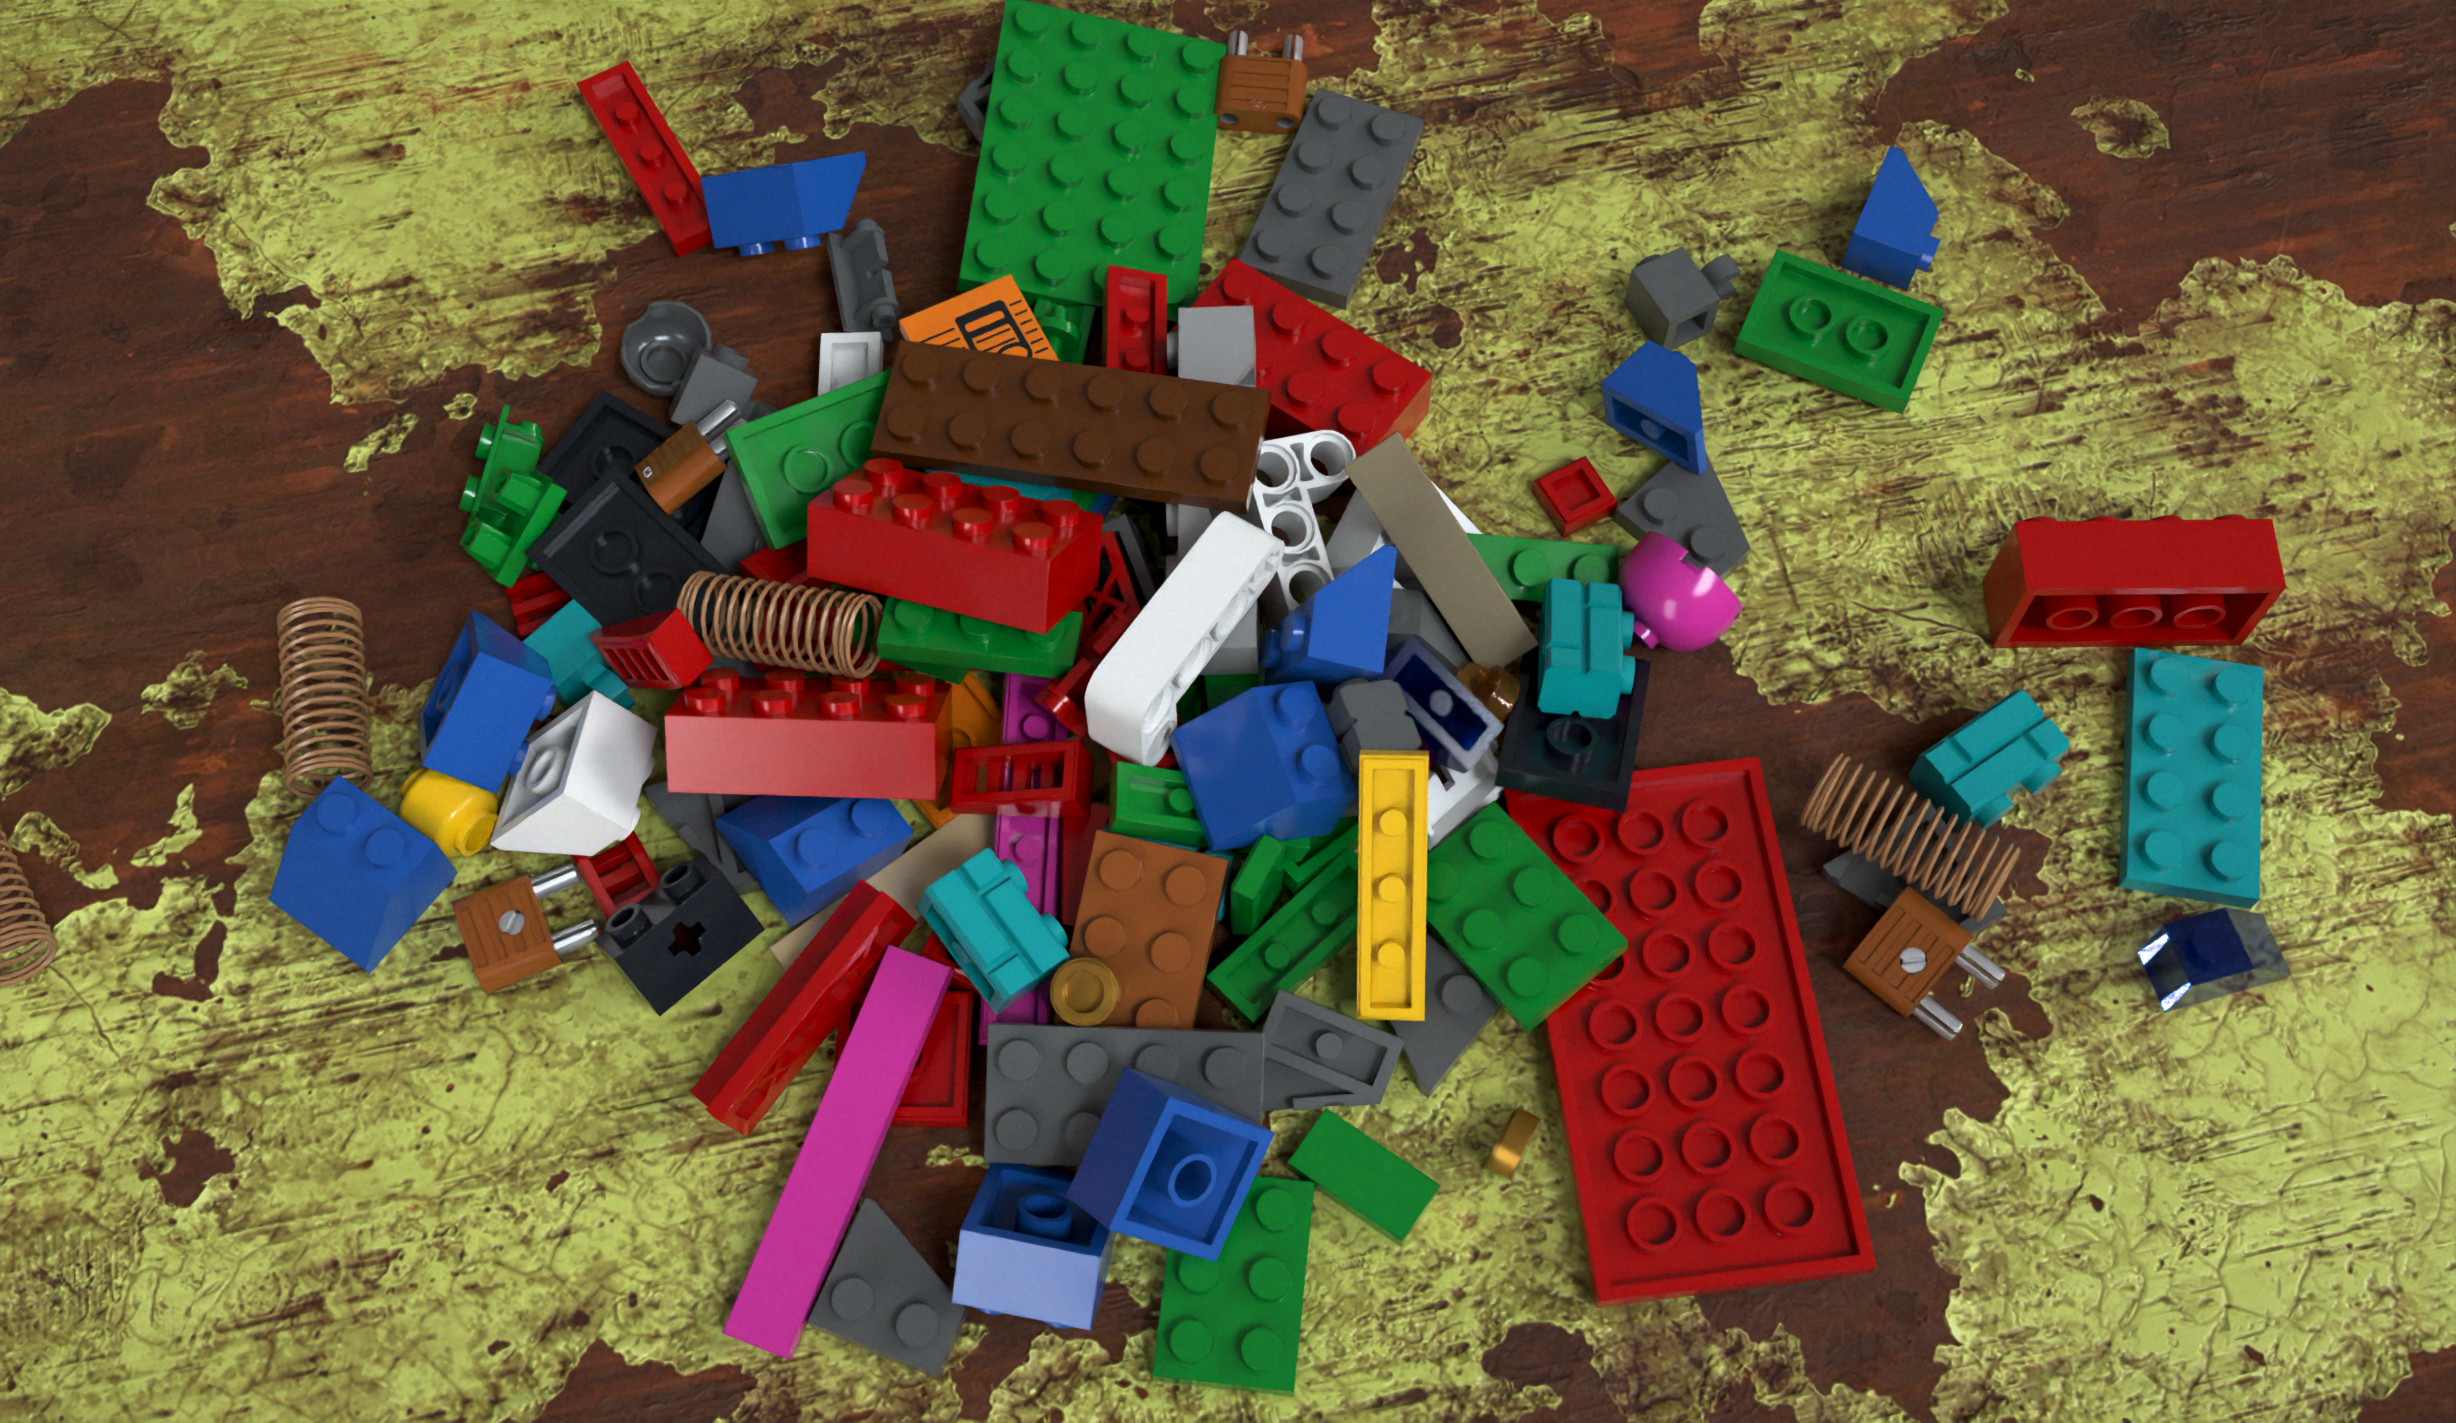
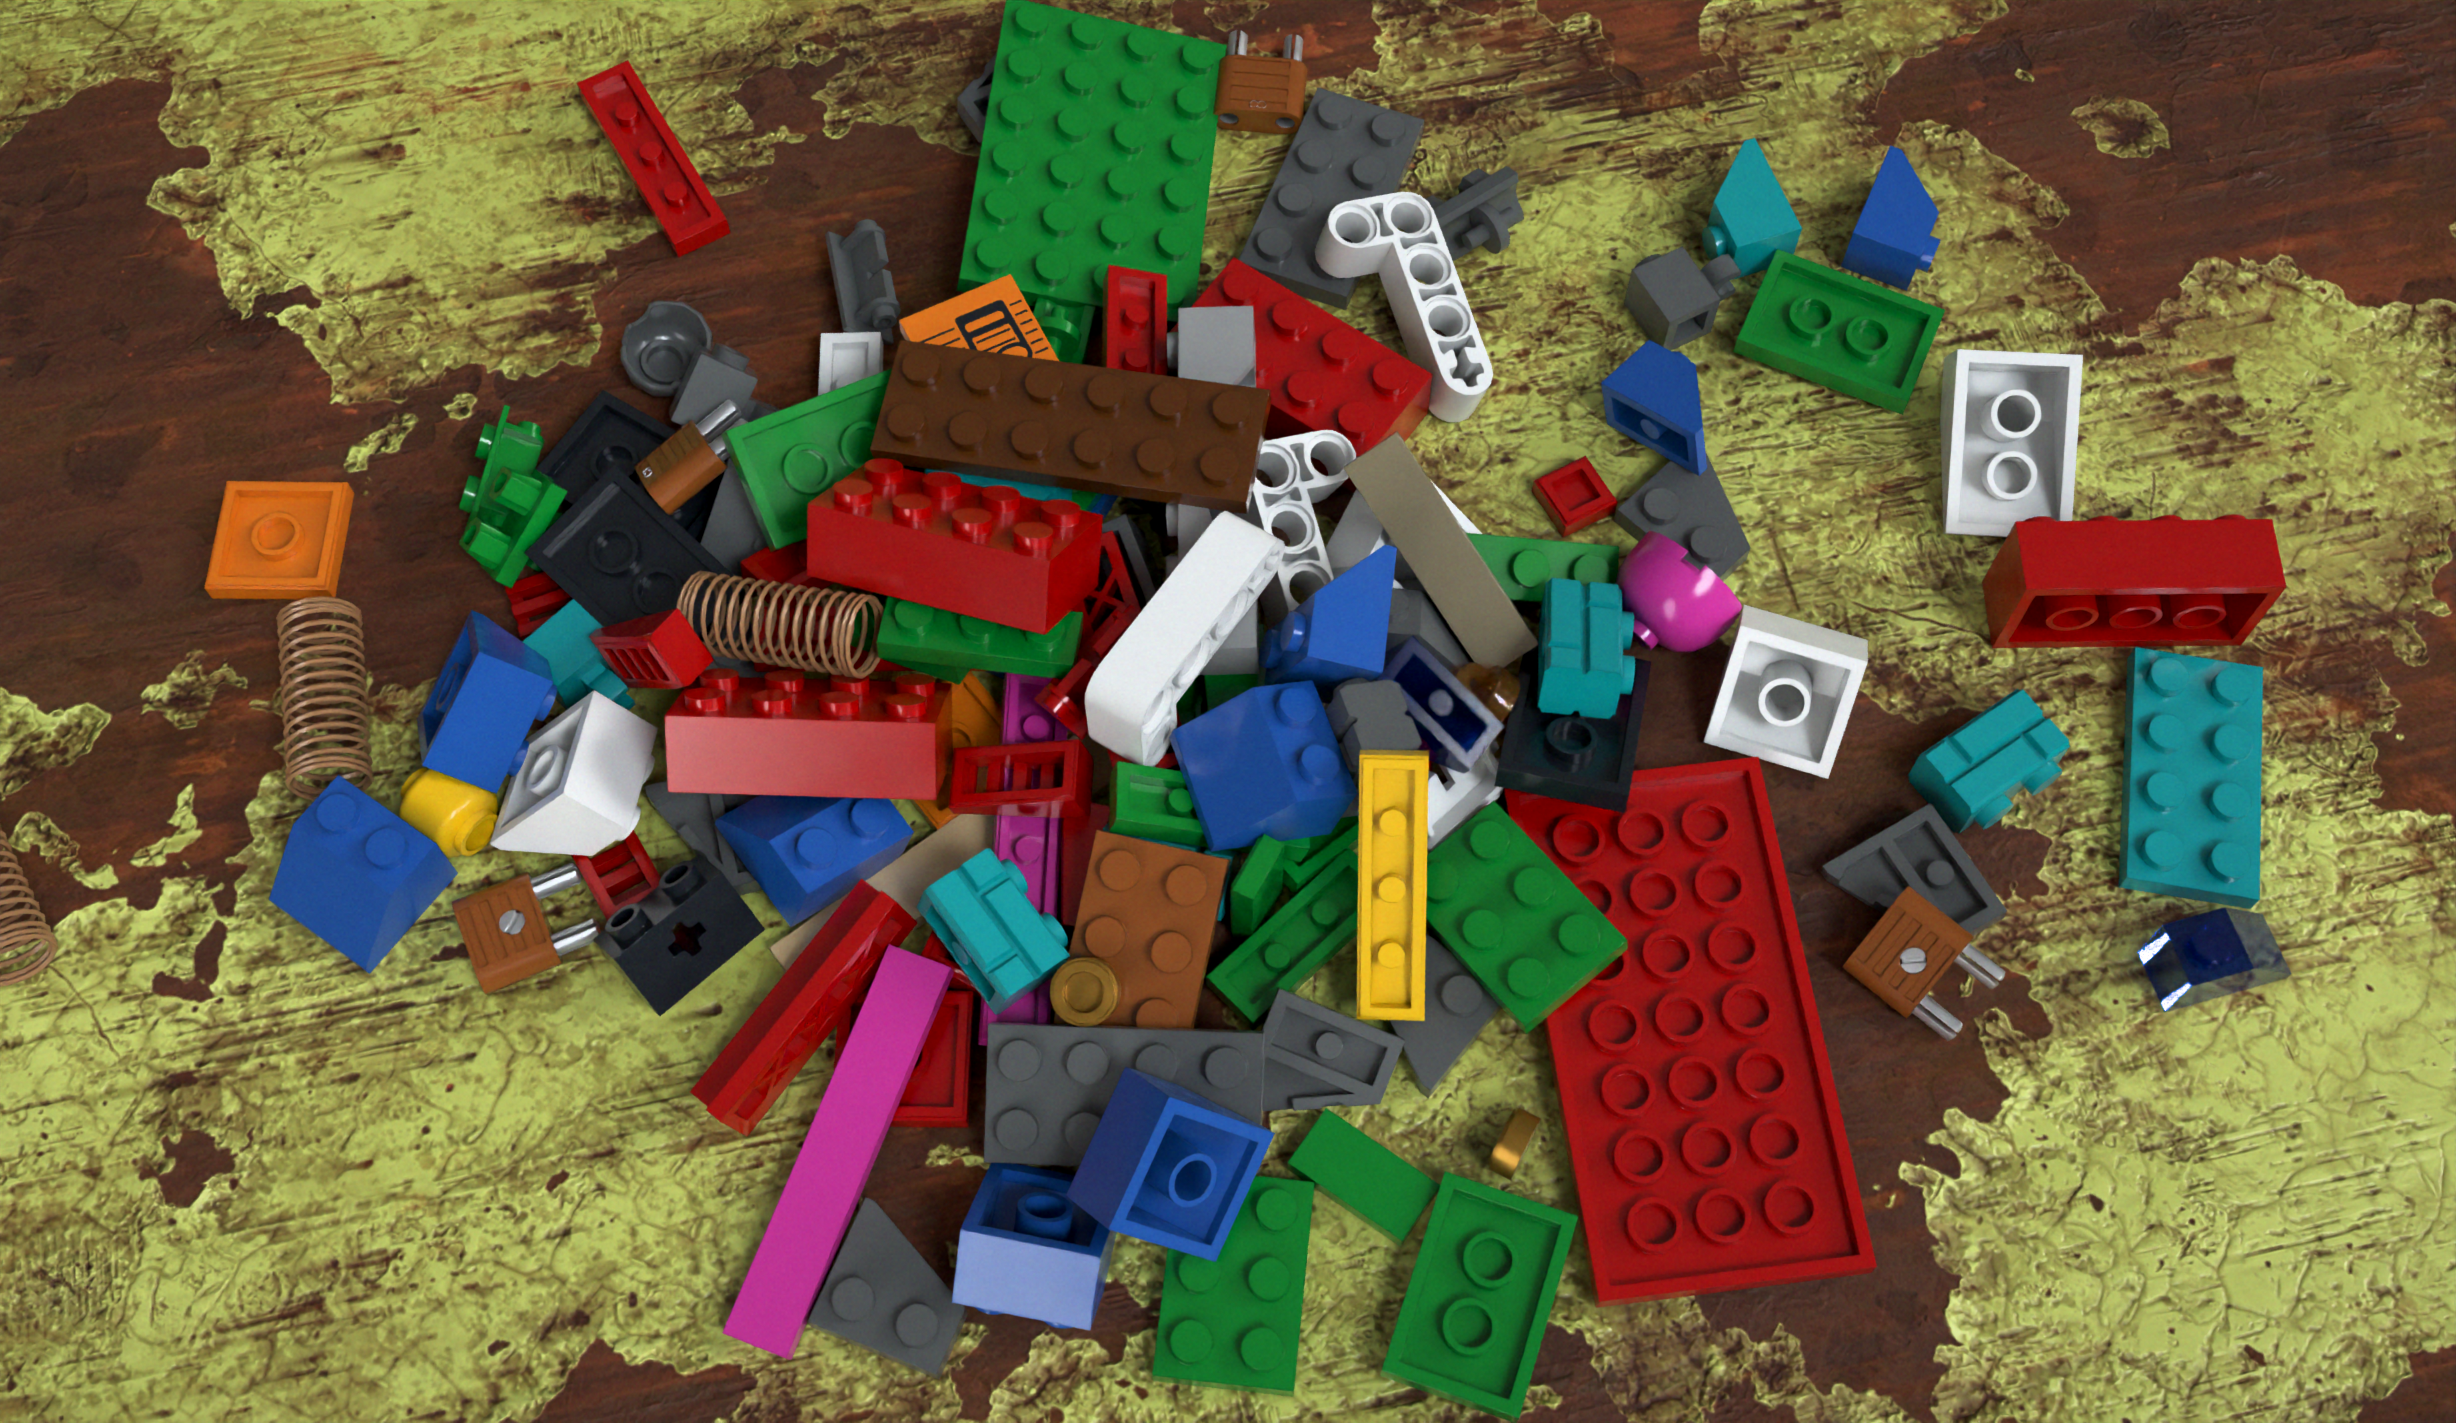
blue slope [701,151,866,256] -> none
medium nougat piece [1800,753,2021,922] -> none
none -> orange tile [204,481,354,600]
none -> white beam [1315,192,1493,422]
none -> green plate [1380,1171,1578,1423]
none -> dark grey hips [1426,166,1524,261]
none -> teal slope [1702,138,1802,280]
none -> white slope [1704,605,1868,779]
none -> white slope [1940,349,2083,537]

